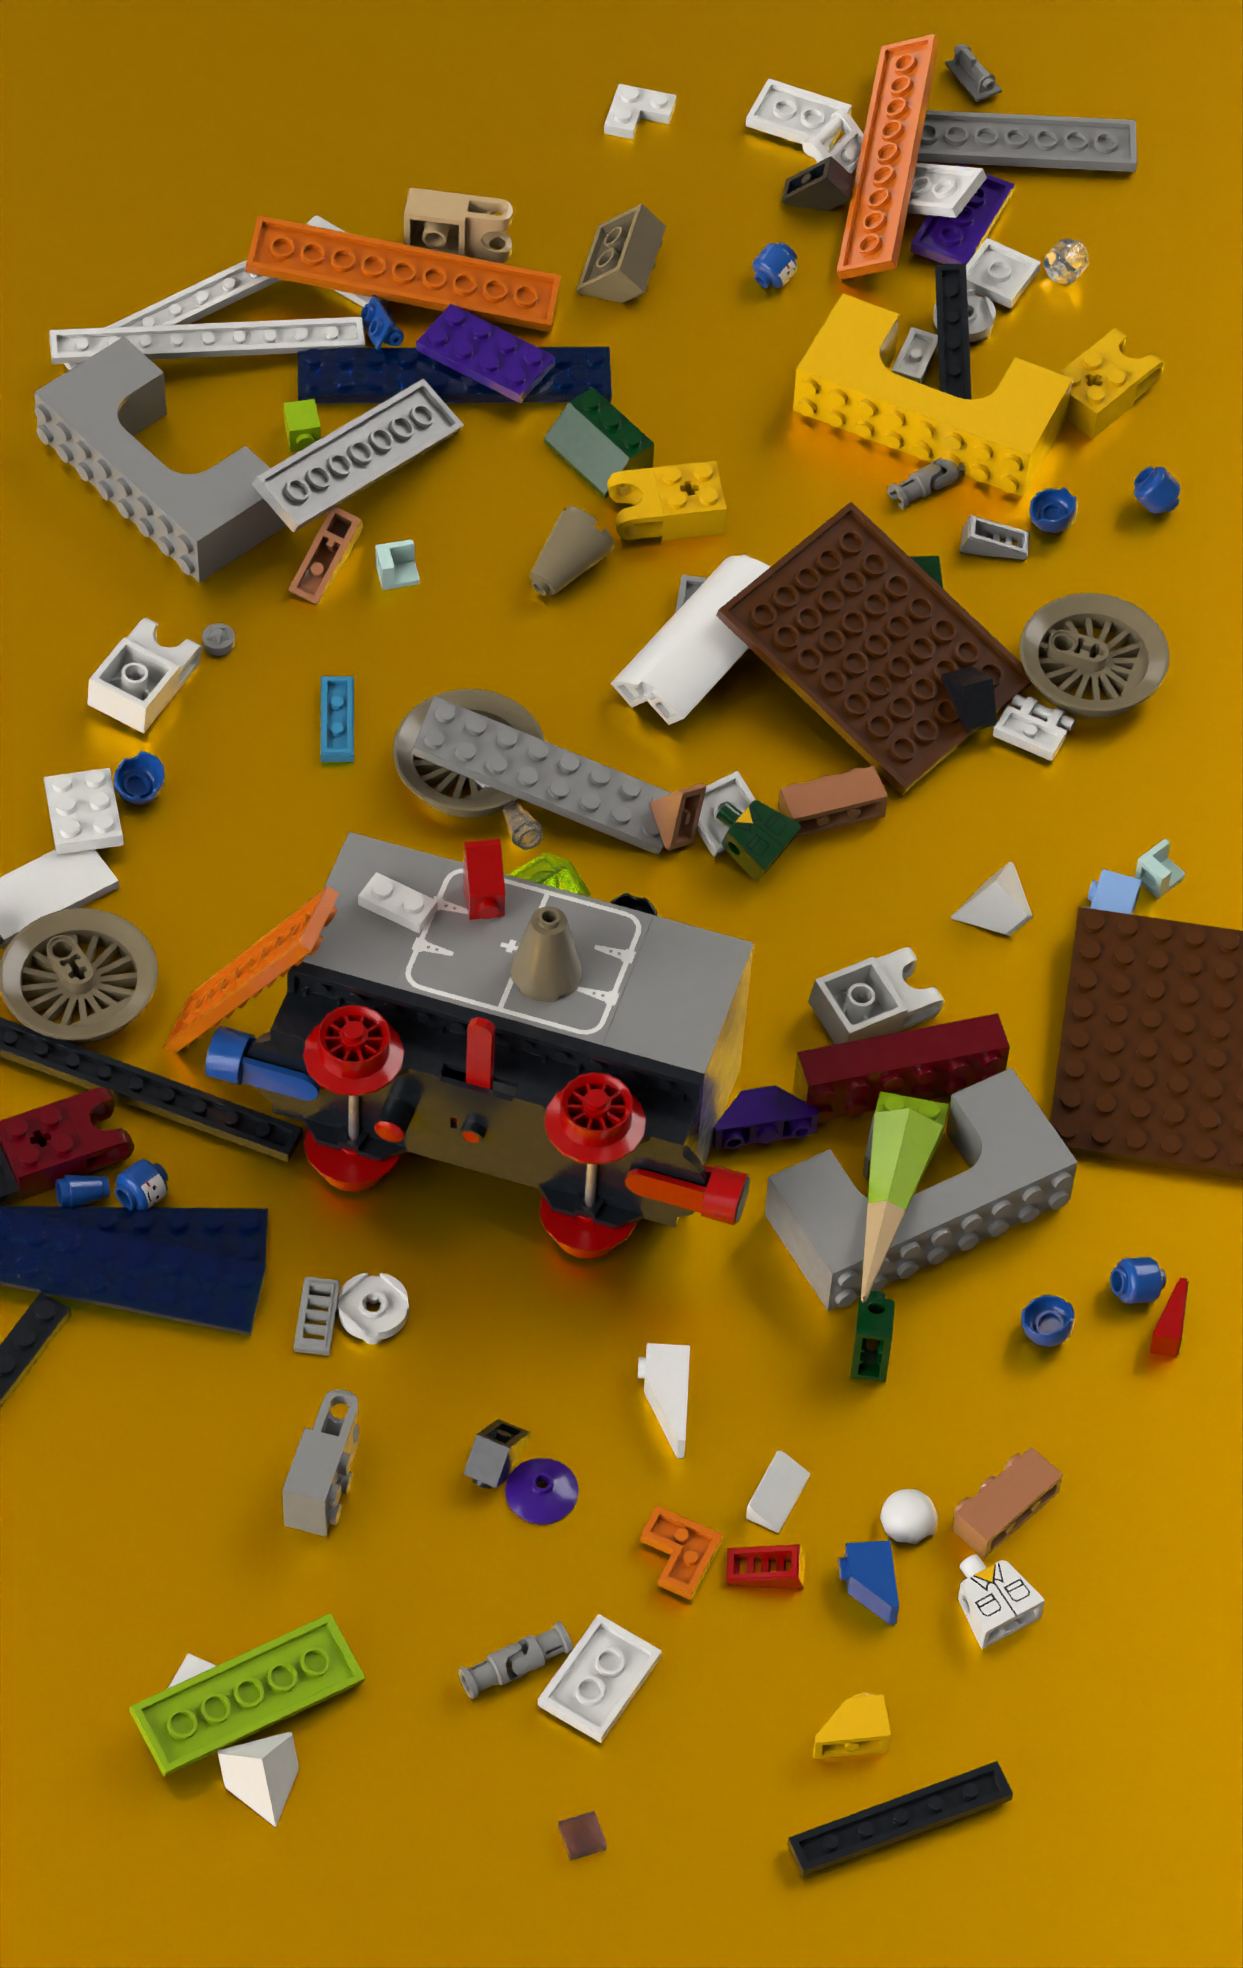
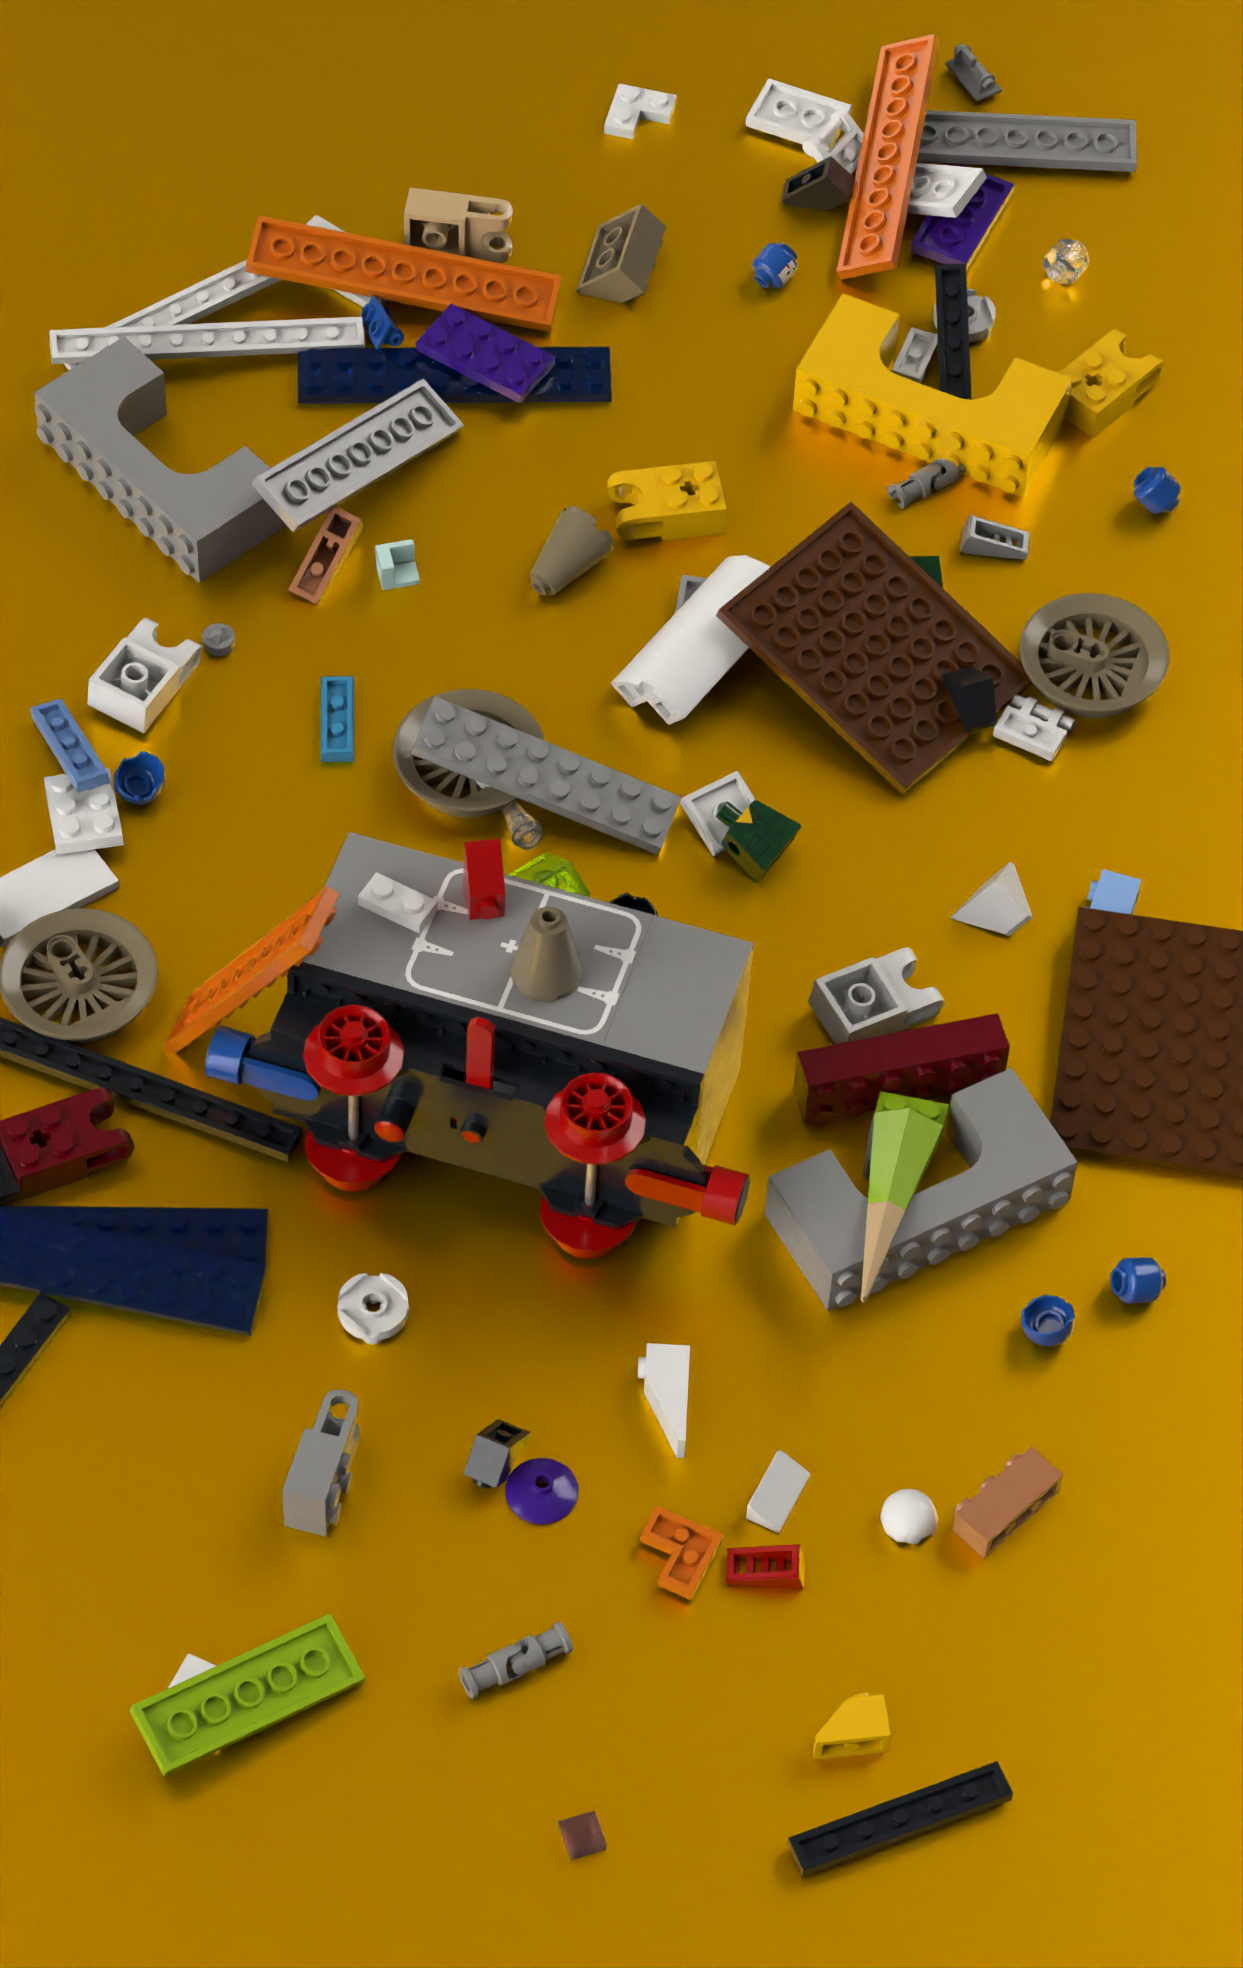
blue cone [55,1175,110,1210] -> none
blue head [115,1159,168,1212] -> none
white slope [217,1731,299,1827] -> none
lime brick [283,399,321,452] -> none
light grey slope [294,1277,340,1356] -> none
white plate [538,1614,662,1743] -> none
slope [544,388,654,498] -> none
nougat slope [649,783,707,851] -> none
dark purple slope [713,1085,819,1149] -> none
nougat brick [778,766,888,838] -> none
blue slope [838,1540,899,1624] -> none
dark green torso [850,1291,895,1382] -> none
white torso [958,1554,1045,1649] -> none
white plate [966,238,1041,309] -> none
blue hair [1029,488,1078,534] -> none
light aqua panel [1134,839,1185,899] -> none
red slope [1150,1277,1189,1357] -> none
none -> medium blue plate [30,699,109,793]

